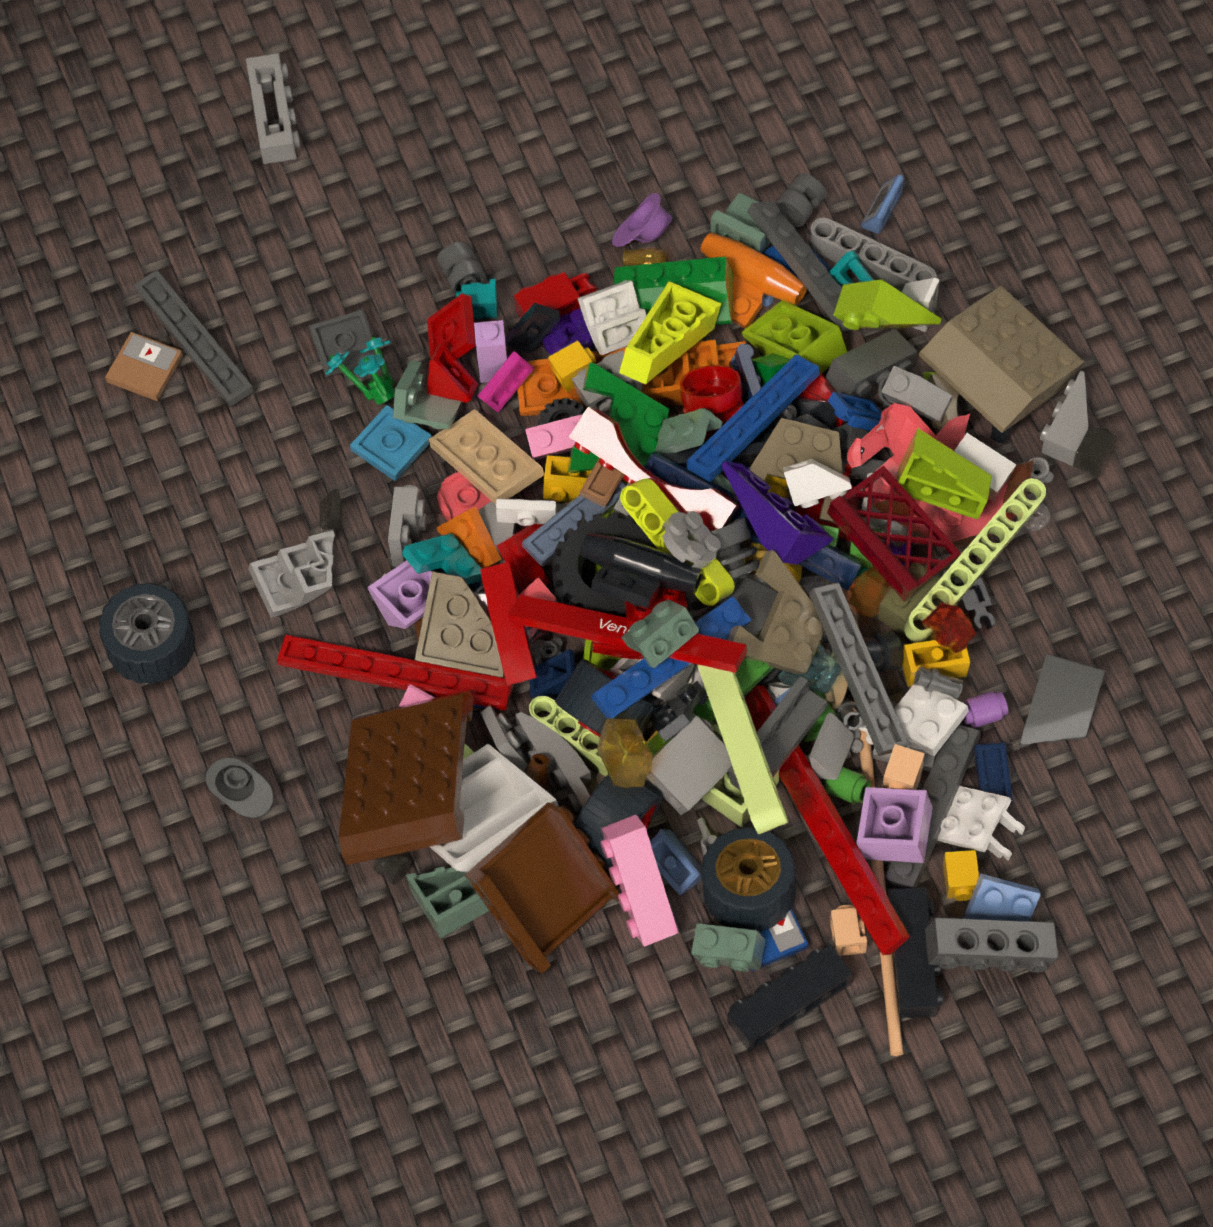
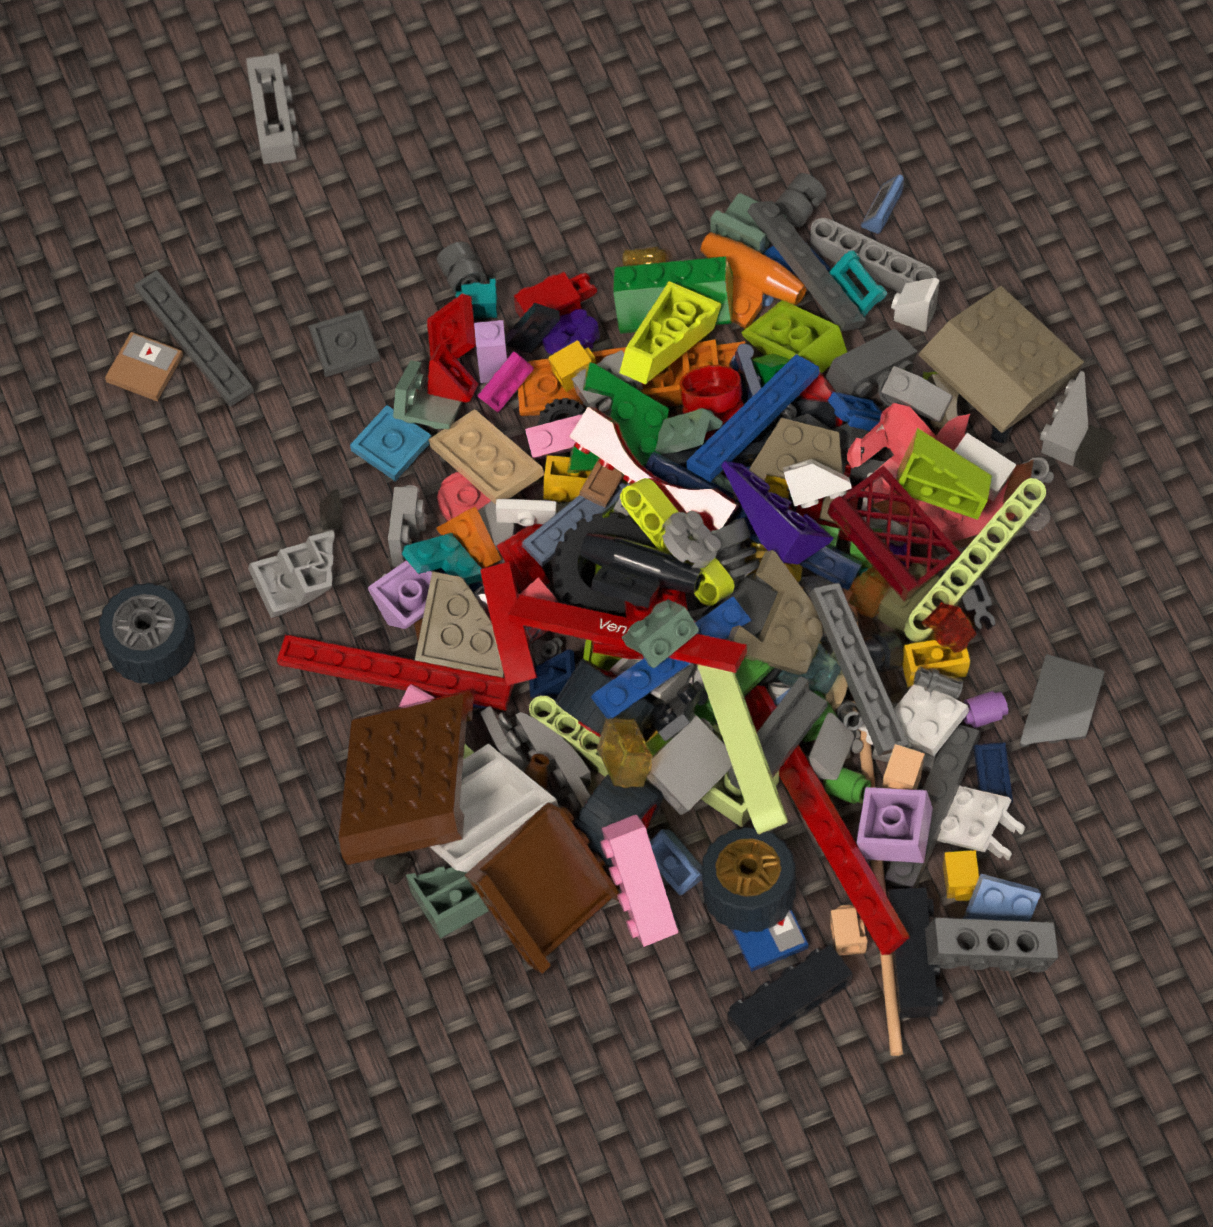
dark grey piece [206,756,274,818] -> none
plant [325,337,395,405] -> none
white slope [578,280,646,355] -> none
medium lavender piece [612,193,672,247] -> none
sand green brick [691,923,766,972] -> none
light grey hand [697,818,717,856] -> none
lime slope [833,279,942,330] -> none

